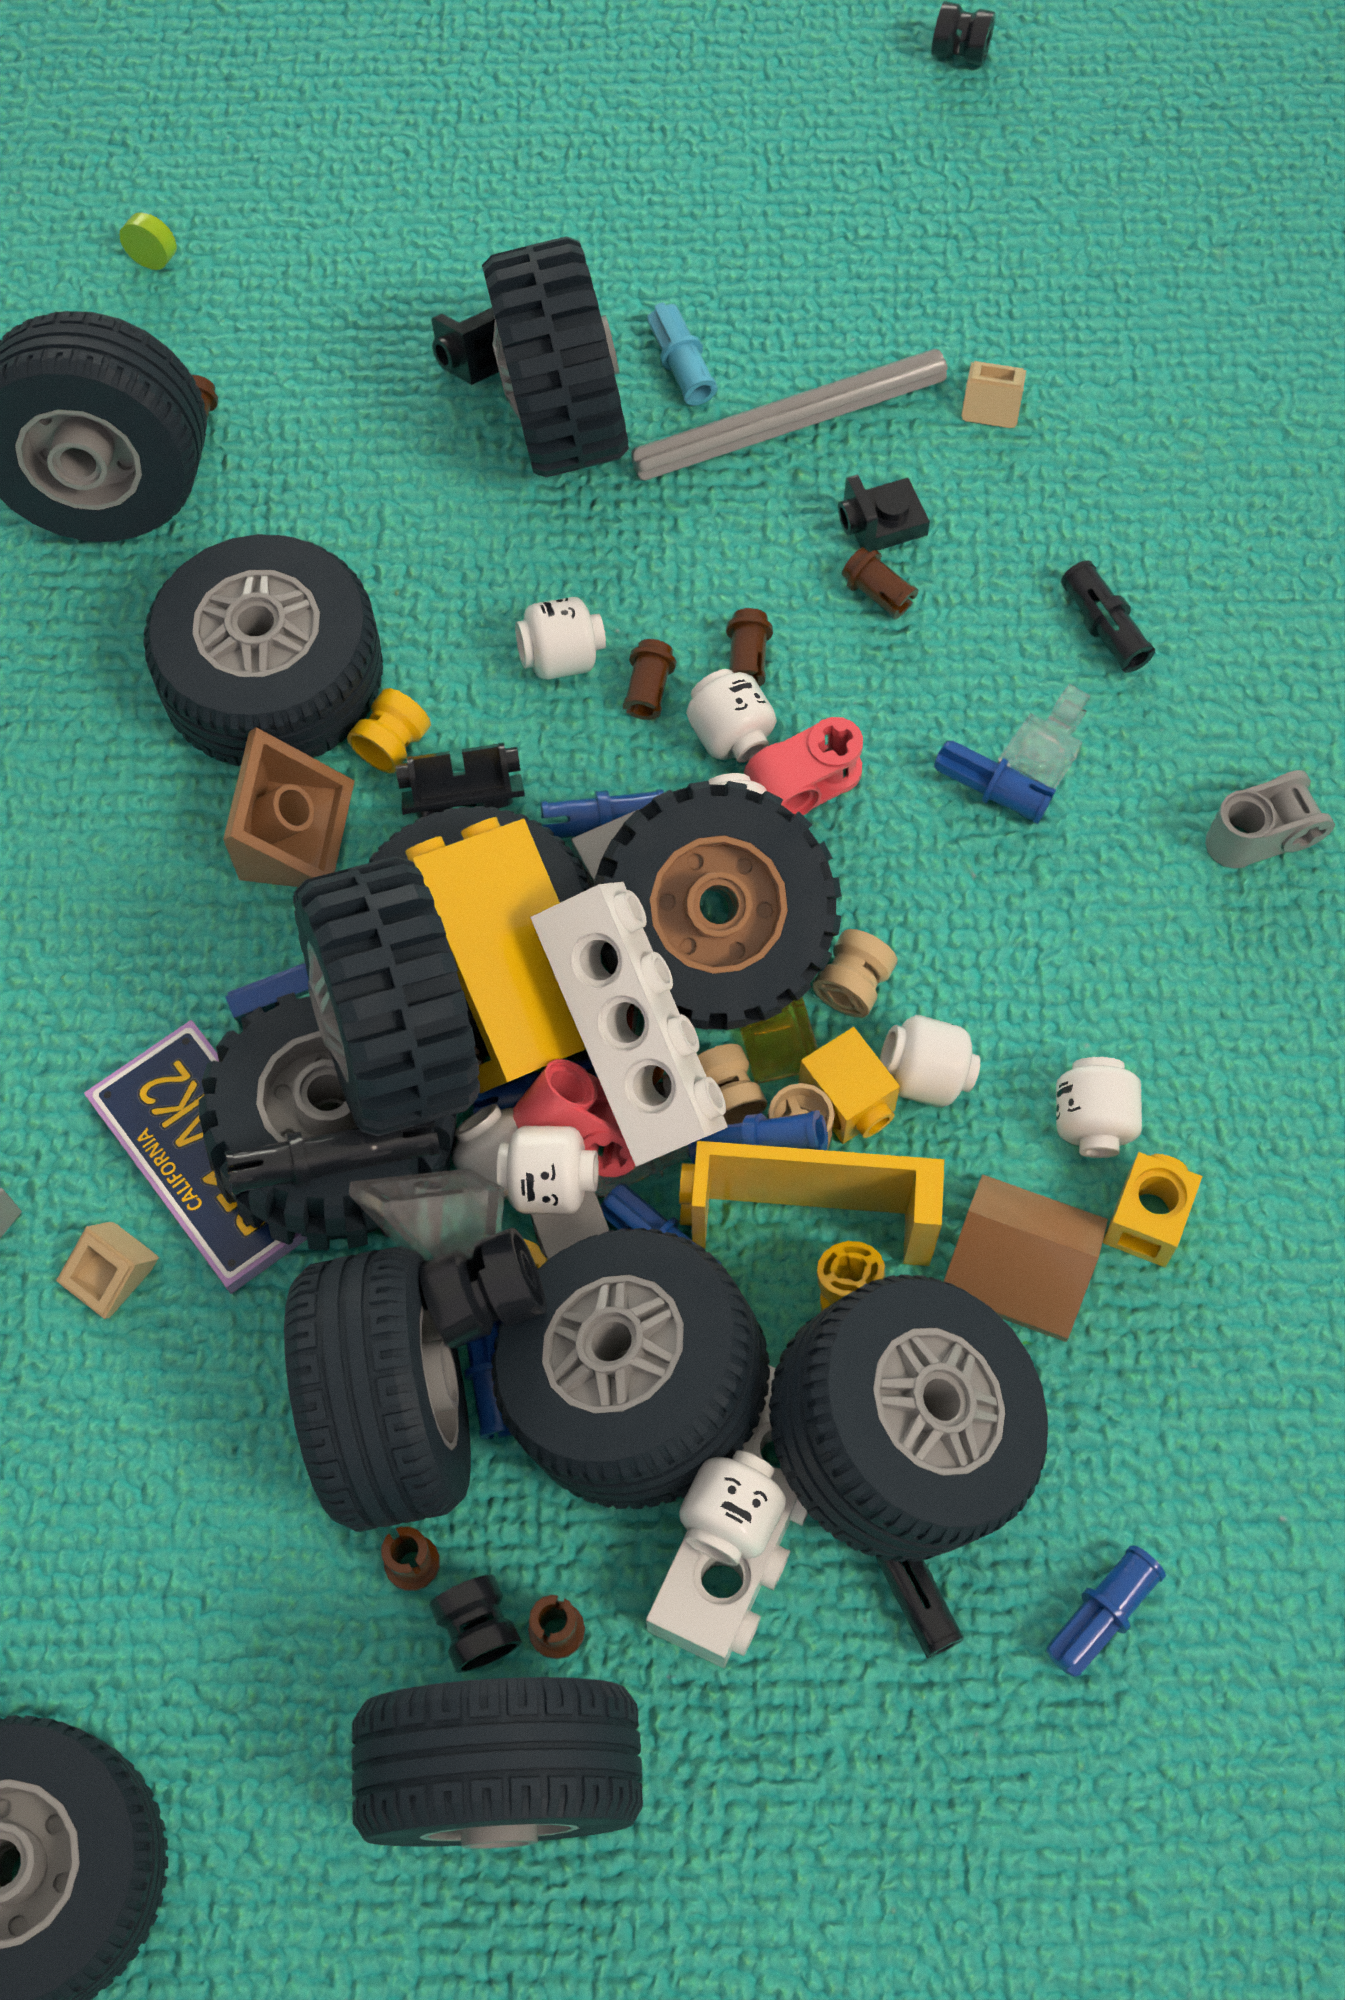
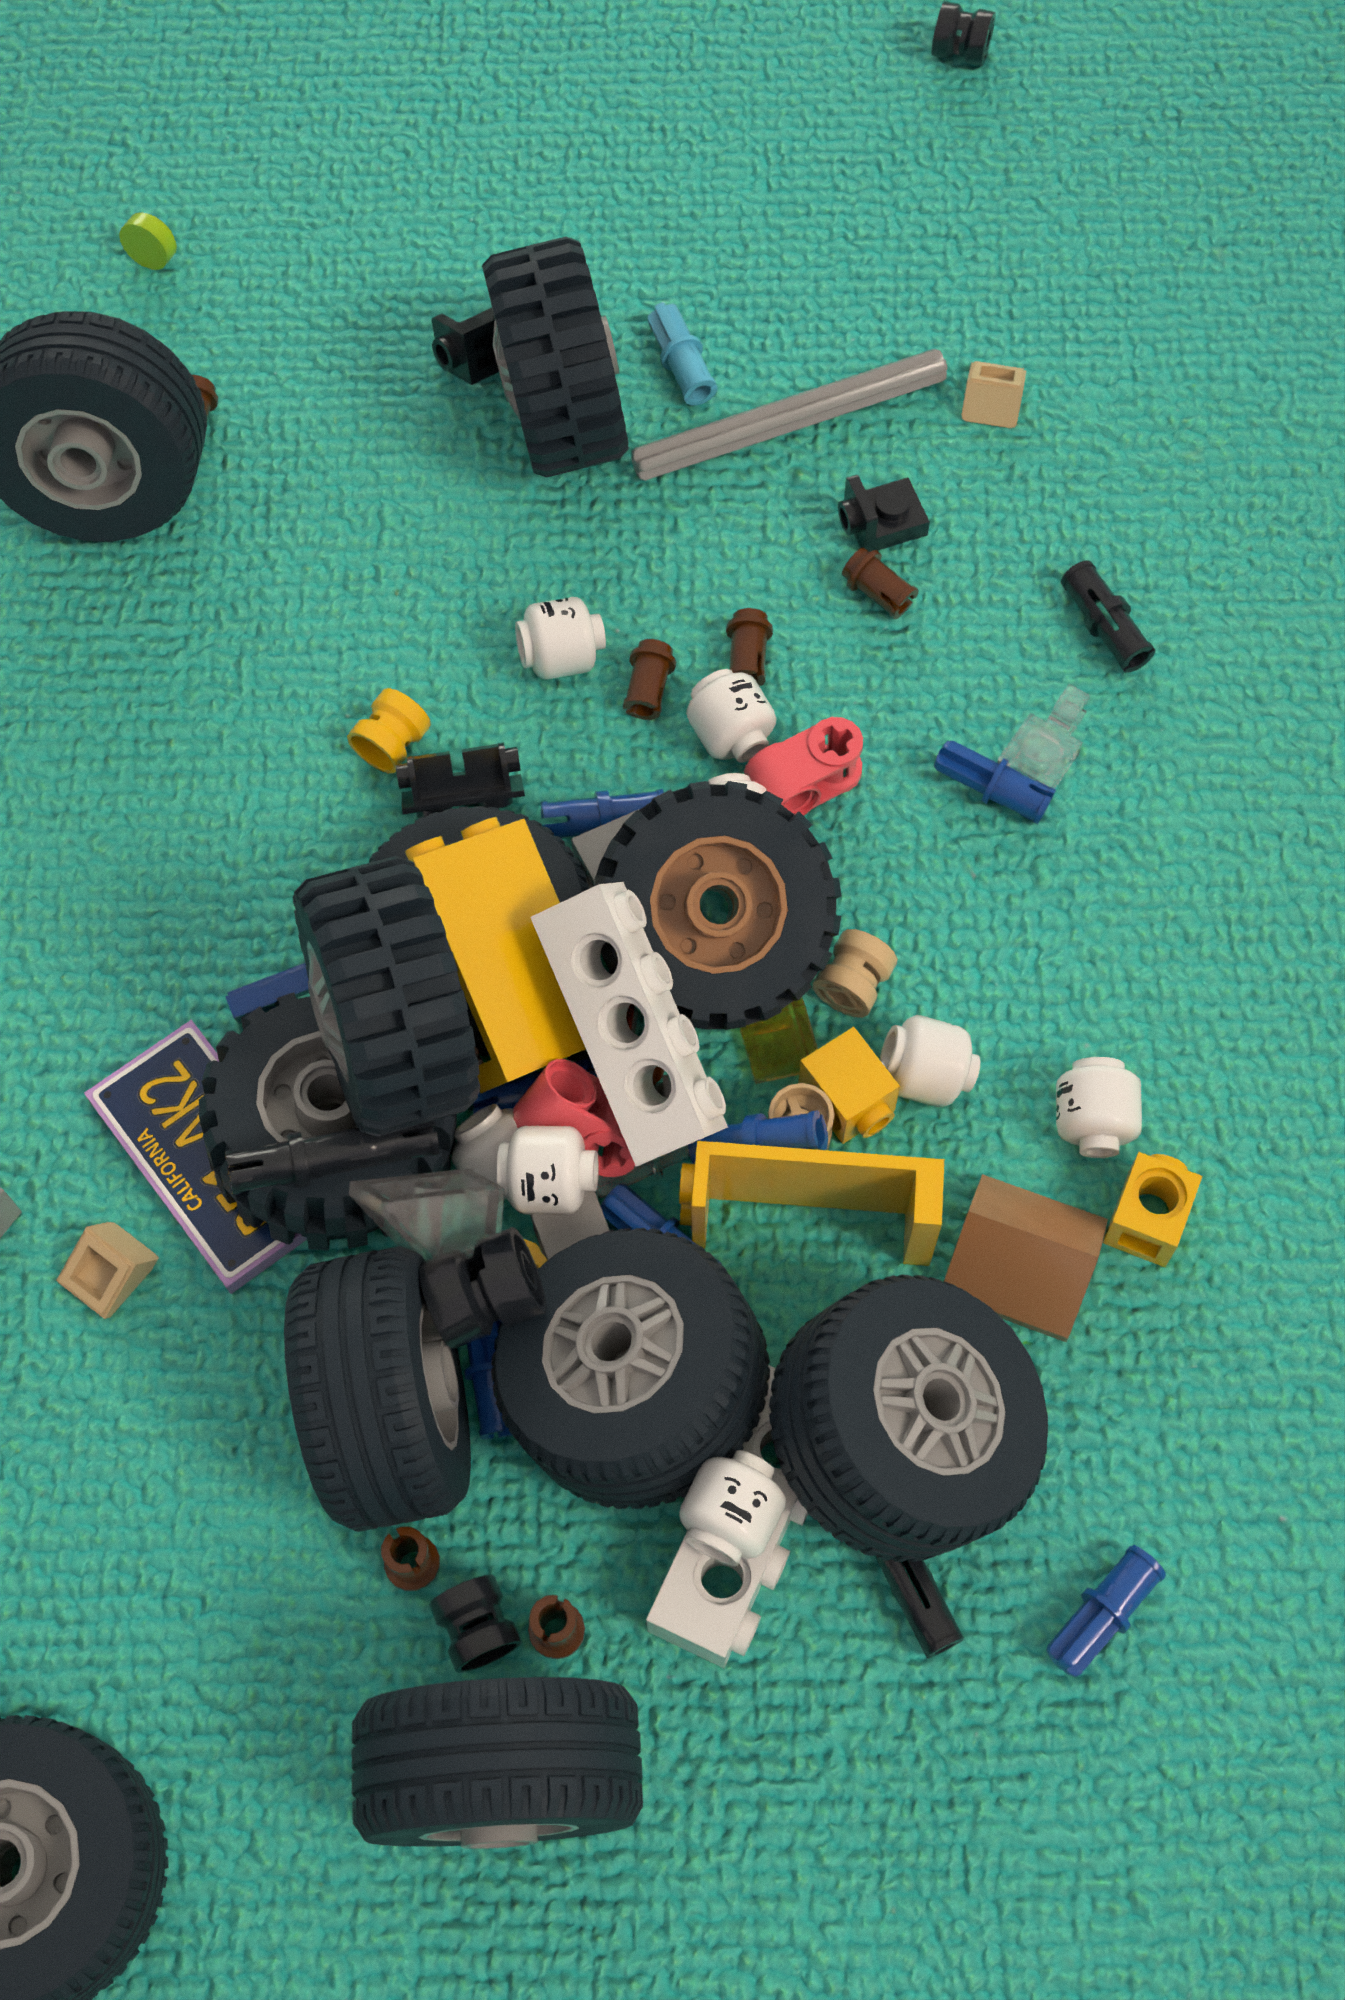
black wheel [143,534,383,766] -> none
medium nougat slope [223,727,355,887] -> none
tan wheel [698,1043,767,1125] -> none
yellow wheel [817,1241,886,1312] -> none
light grey piece [1205,770,1335,869] -> none

